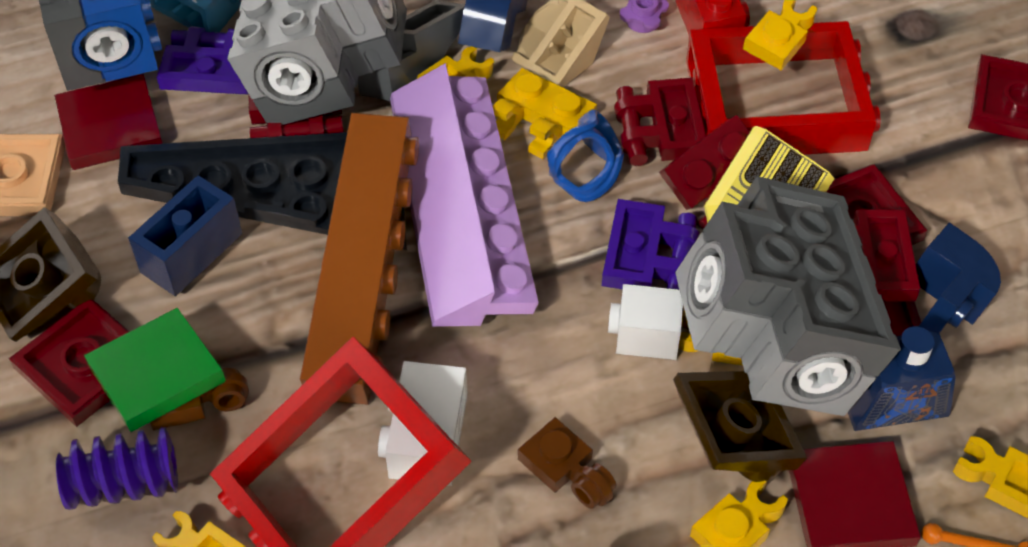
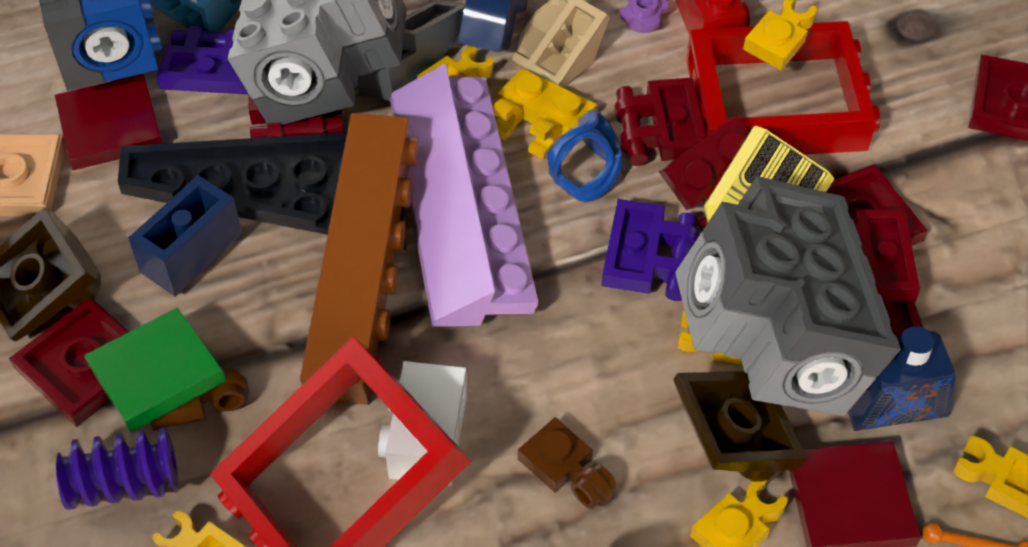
white brick [608,284,683,360] -> none
dark blue brick [916,222,1001,334] -> none

